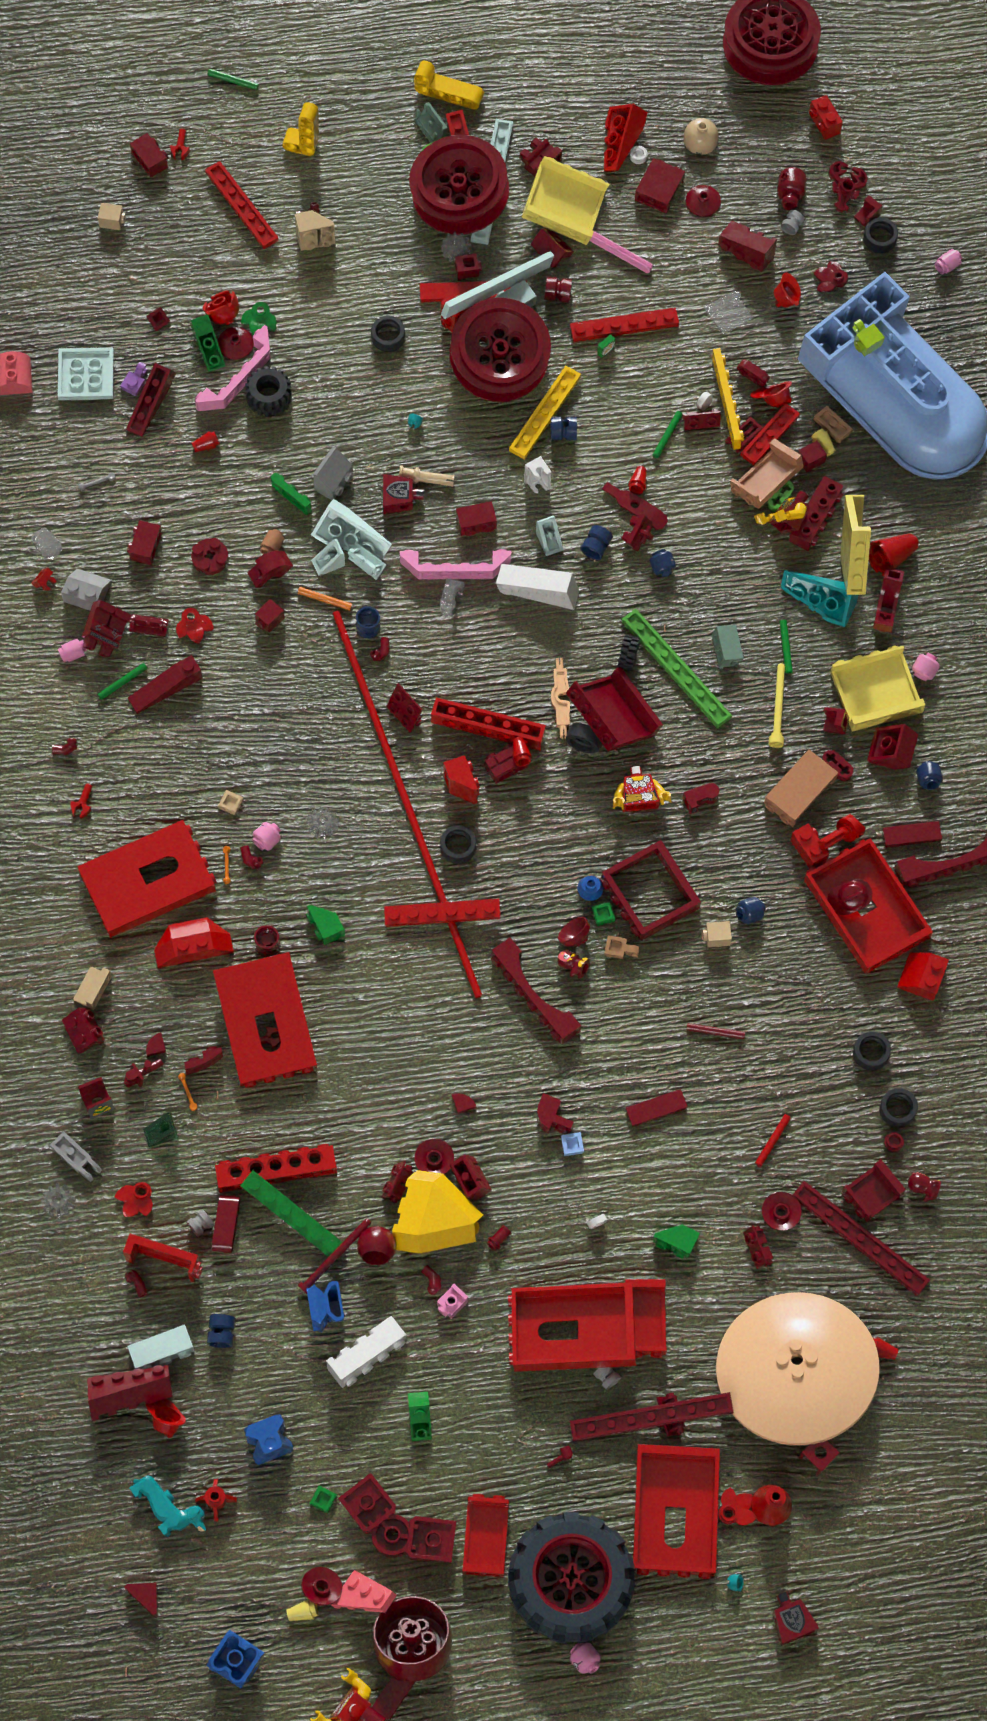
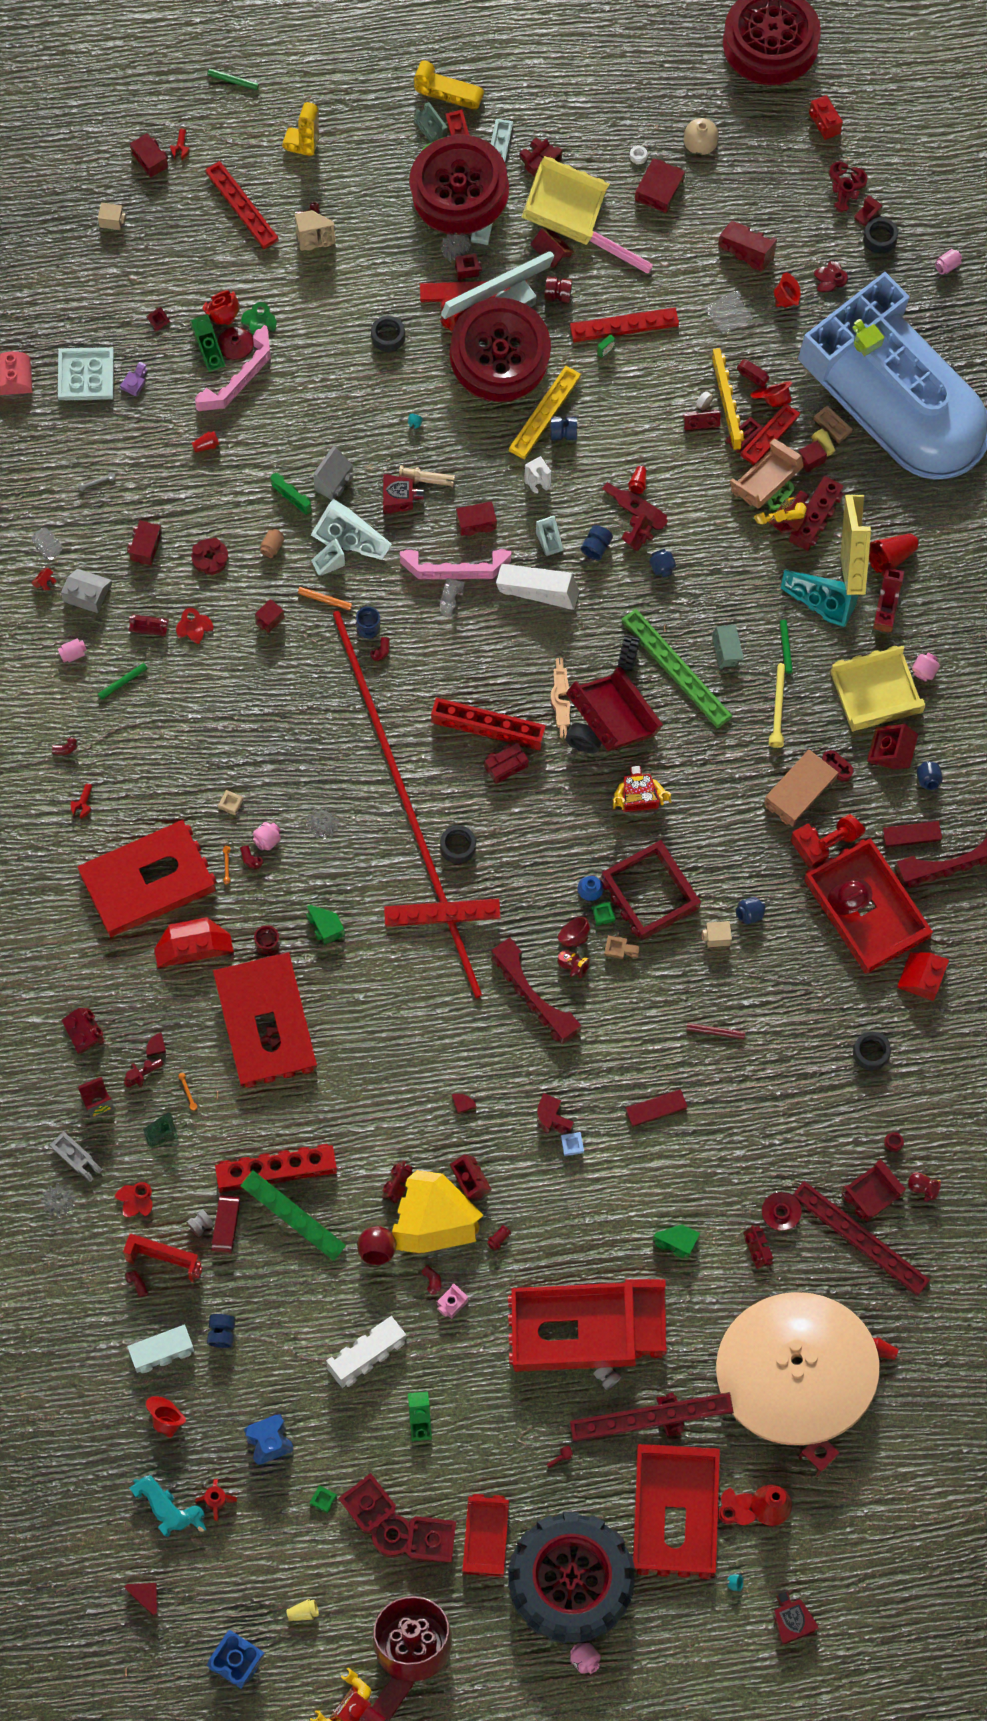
tan panel [73,967,112,1010] -> none
dark red hips [81,600,132,658] -> none
dark red wedge [87,1365,173,1421] -> none
dark red slope [125,363,176,437] -> none
dark red slope [128,655,203,714] -> none
dark red slope [184,1046,223,1075] -> none
black tyre [245,366,292,417] -> none
dark red brick [247,551,293,588] -> none
dark red bar [298,1218,371,1294] -> none
dark red dish [301,1567,342,1606] -> none
blue piece [306,1281,344,1333] -> none
coral wing [331,1570,397,1613] -> none
light aqua hinge [348,543,386,580] -> none
dark red hinge [386,683,423,733] -> none
dark red dish [414,1138,454,1175] -> none
red slope [443,755,480,804] -> none
red cone [513,737,532,766] -> none
white tile [587,1214,607,1229] -> none
red wedge [604,103,648,172] -> none
green bar [652,411,682,459] -> none
dark red leg [682,783,720,815] -> none
dark red dish [685,185,721,217] -> none
red bar [755,1114,791,1167] -> none
dark red piece [777,167,807,210] -> none
light grey wheel [781,210,804,235] -> none
dark red panel [823,707,850,734] -> none
black tyre [879,1088,918,1128] -> none

